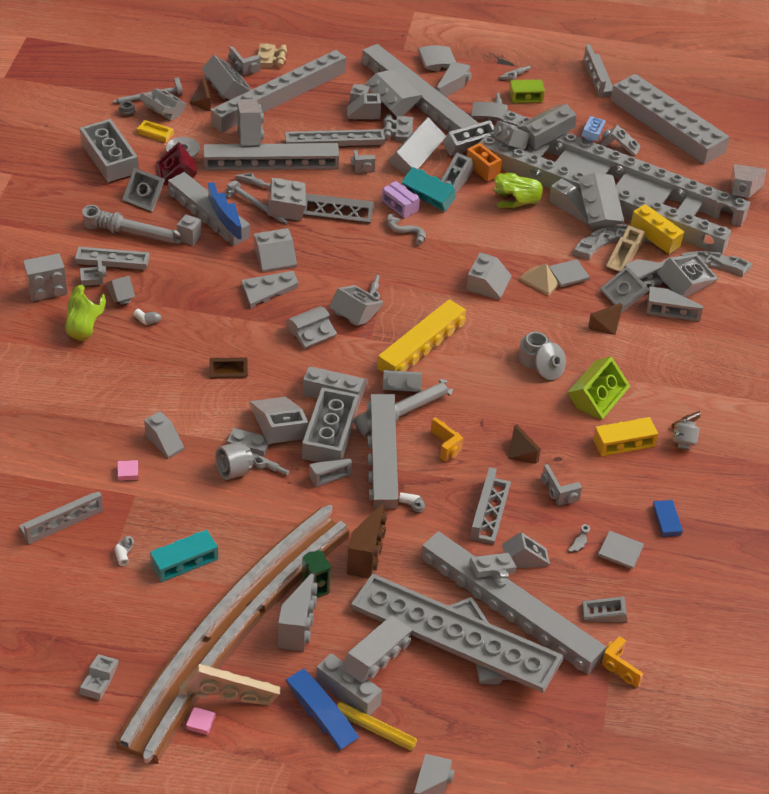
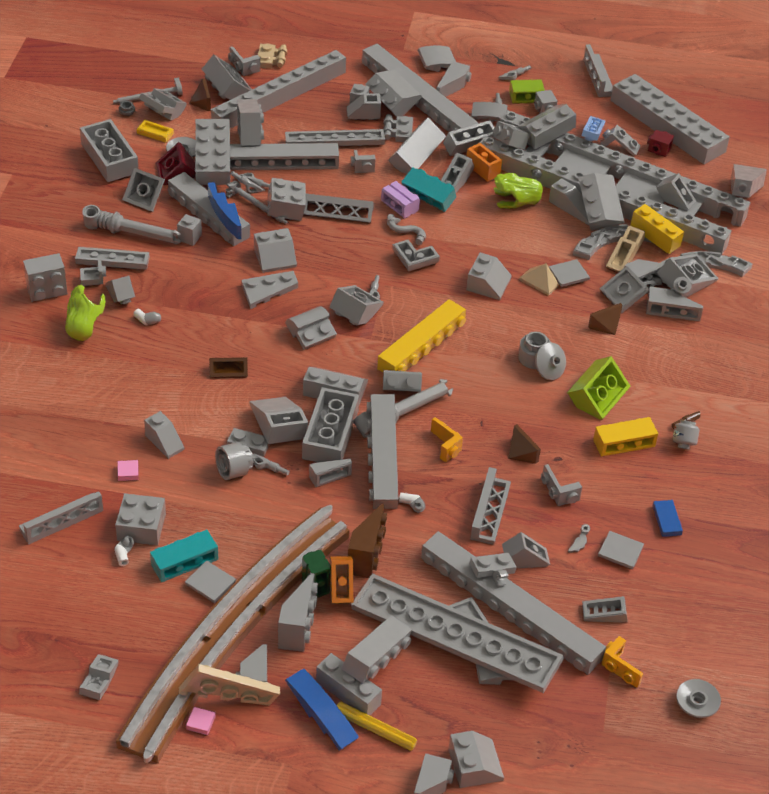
none -> light grey brick [115,493,166,545]
none -> light grey piece [185,561,236,603]
none -> light grey brick [195,119,230,185]
none -> light grey hand [230,171,265,193]
none -> light grey slope [236,644,267,682]
none -> orange brick [330,556,353,603]
none -> light grey brick [392,240,440,271]
none -> light grey slope [448,731,504,788]
none -> light grey brick [534,90,558,114]
none -> dark red brick [647,130,674,157]
none -> light grey slope [656,173,696,211]
none -> light grey plate [669,277,691,295]
none -> light grey dish [676,679,721,718]

